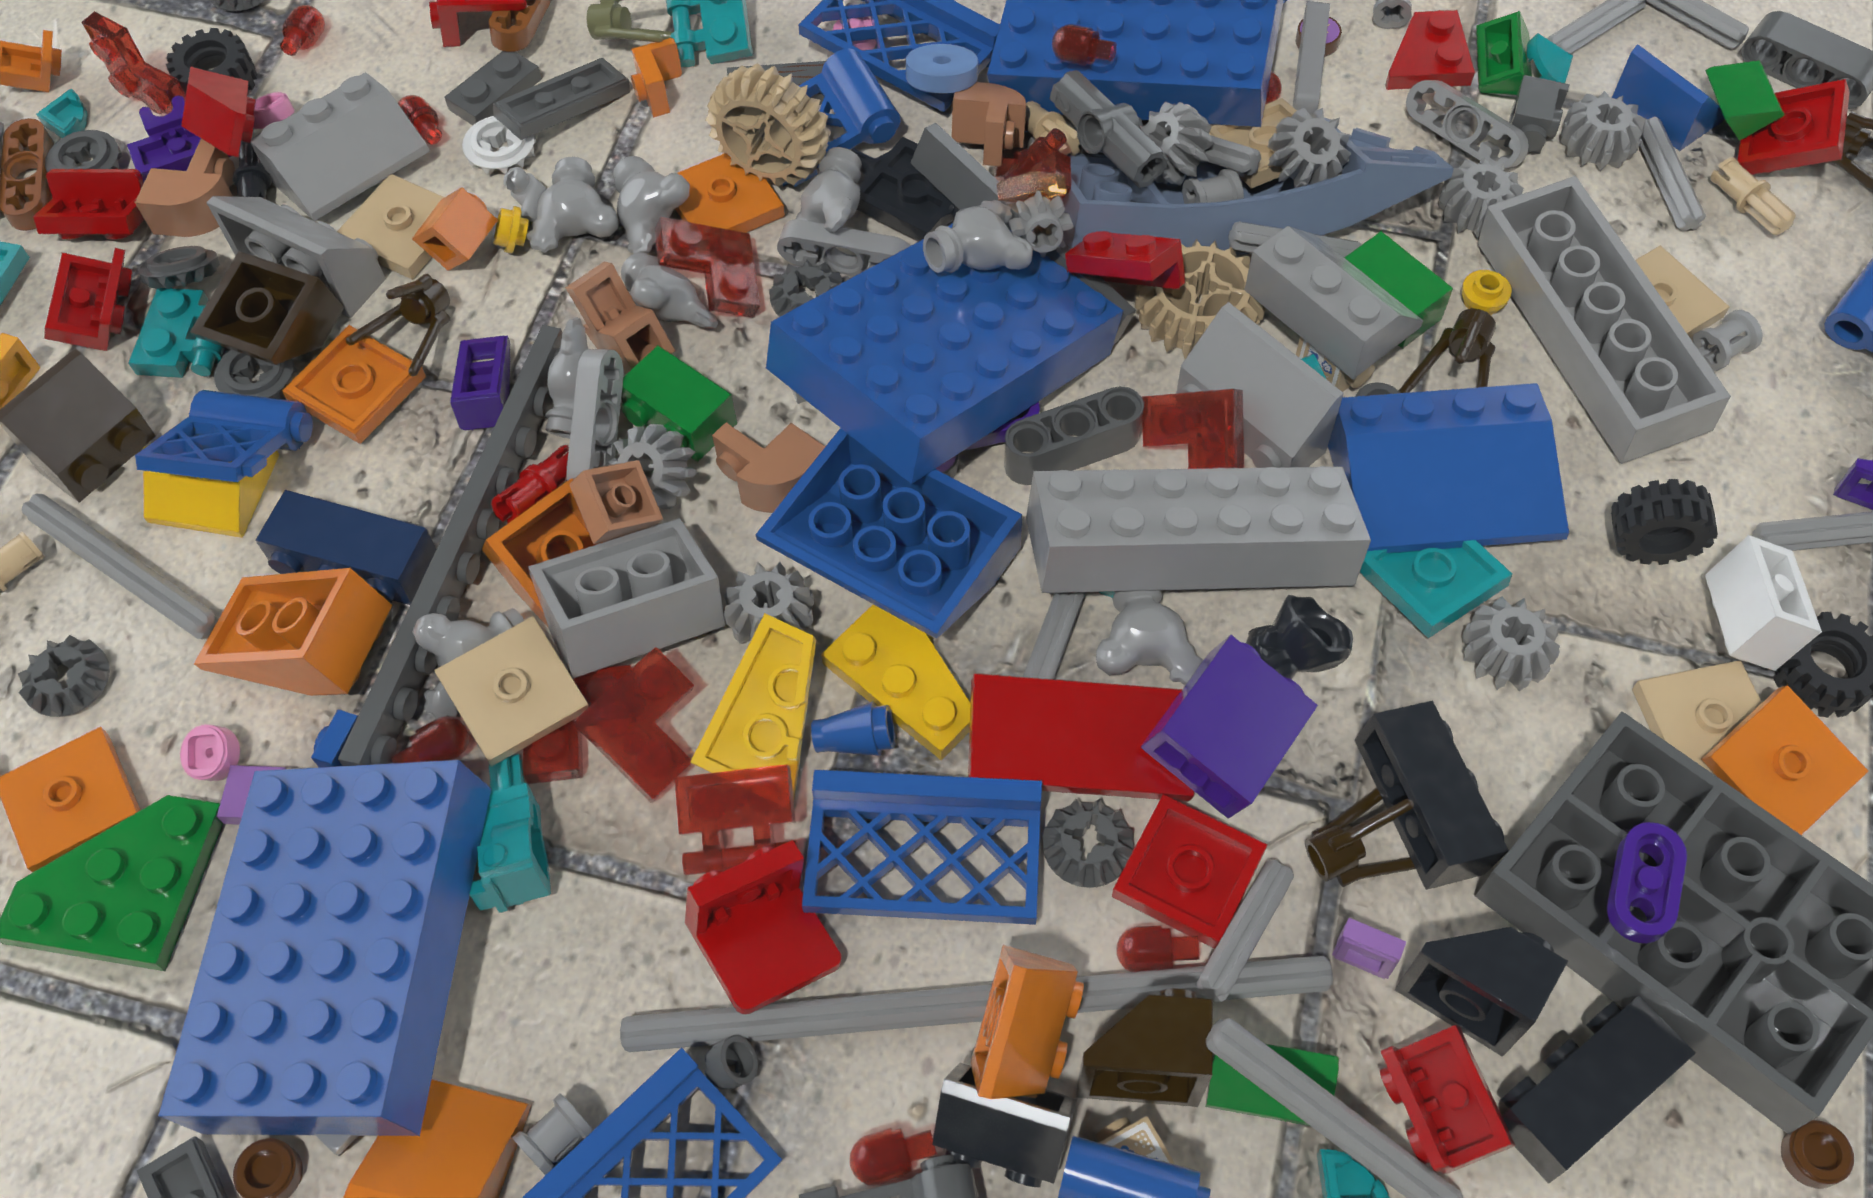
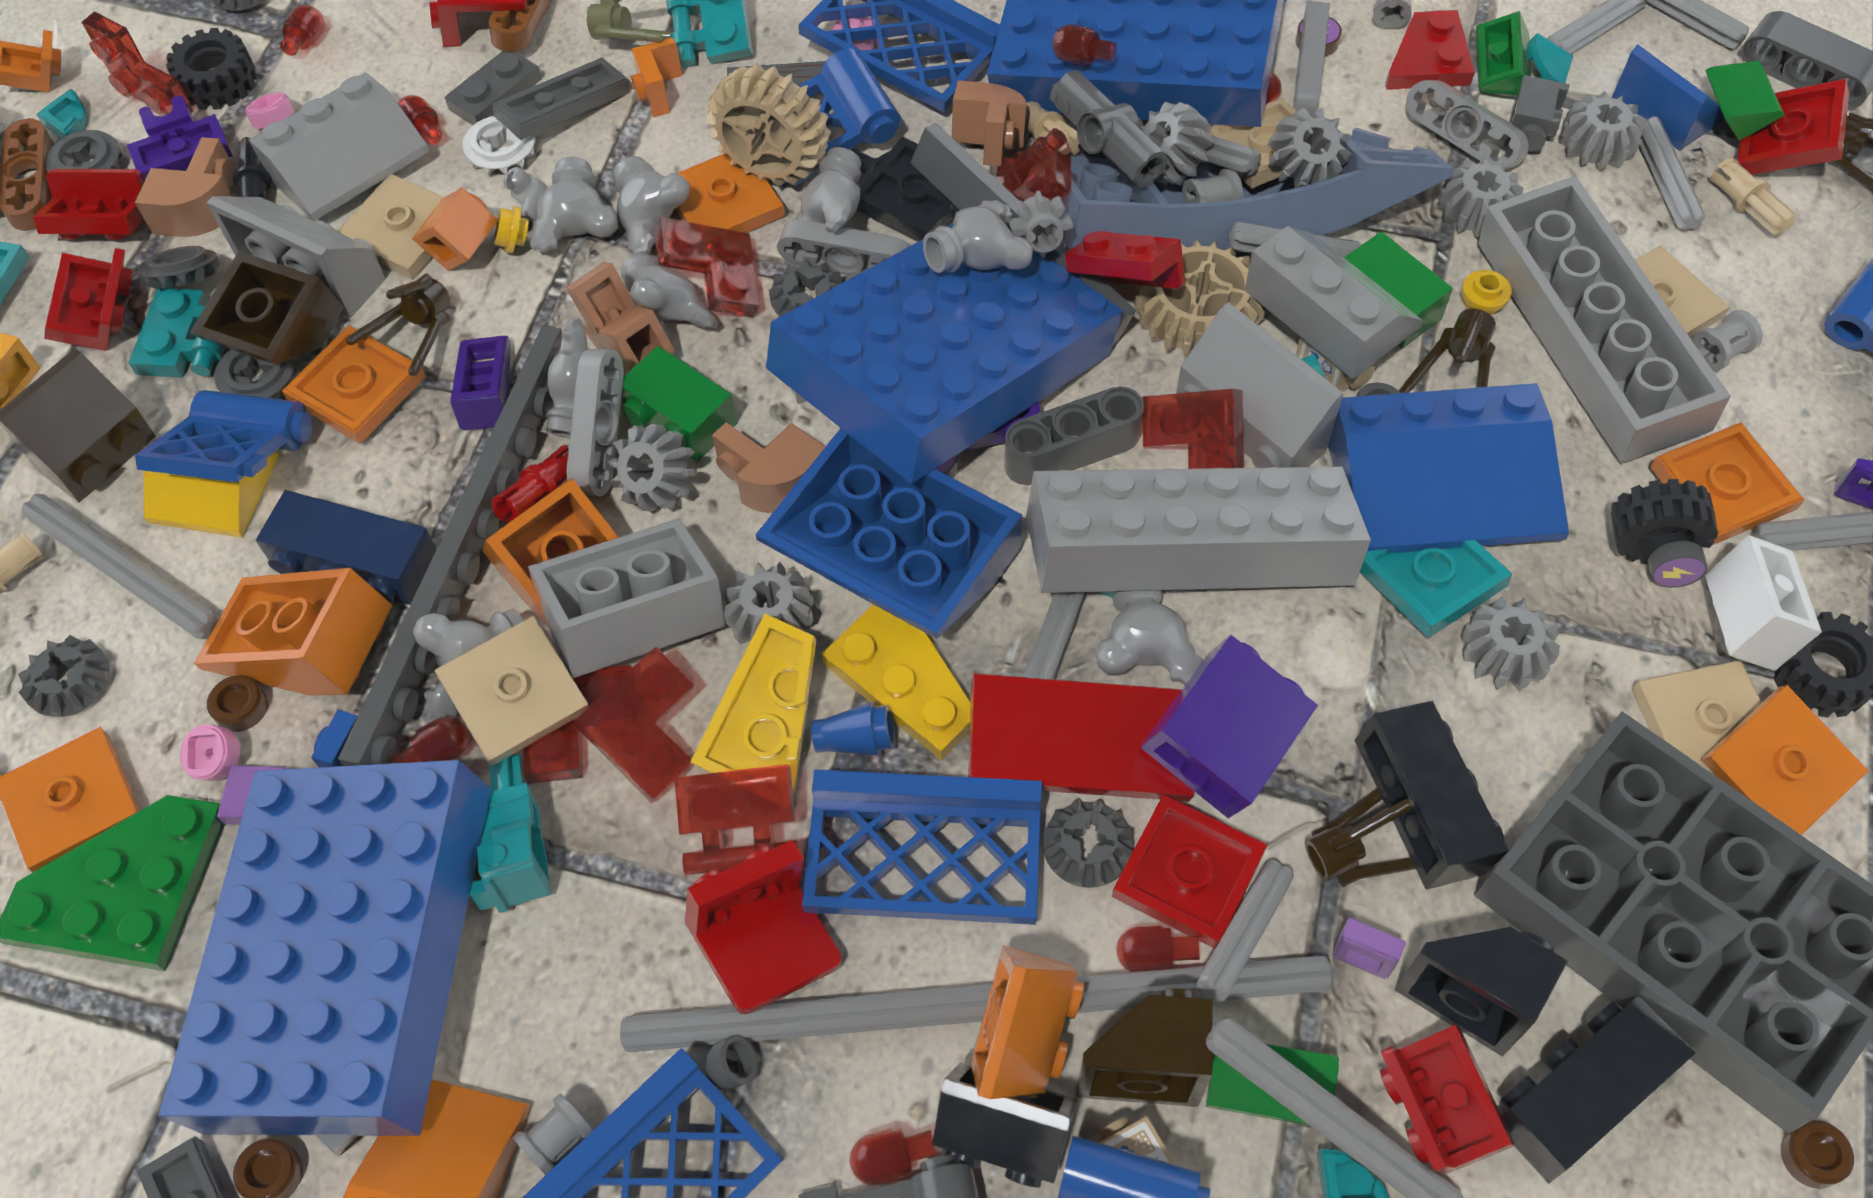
red slope [181,67,256,157] -> none
nougat piece [569,460,663,544] -> none
medium blue piece [906,44,978,93] -> none
clear orange tile [997,171,1067,203] -> none
black hair [1246,595,1353,679] -> none
dark purple plate [1607,822,1687,943] -> none
none -> reddish brown tile [207,675,268,732]
none -> tile [1648,541,1708,588]
none -> orange plate [1650,422,1804,545]

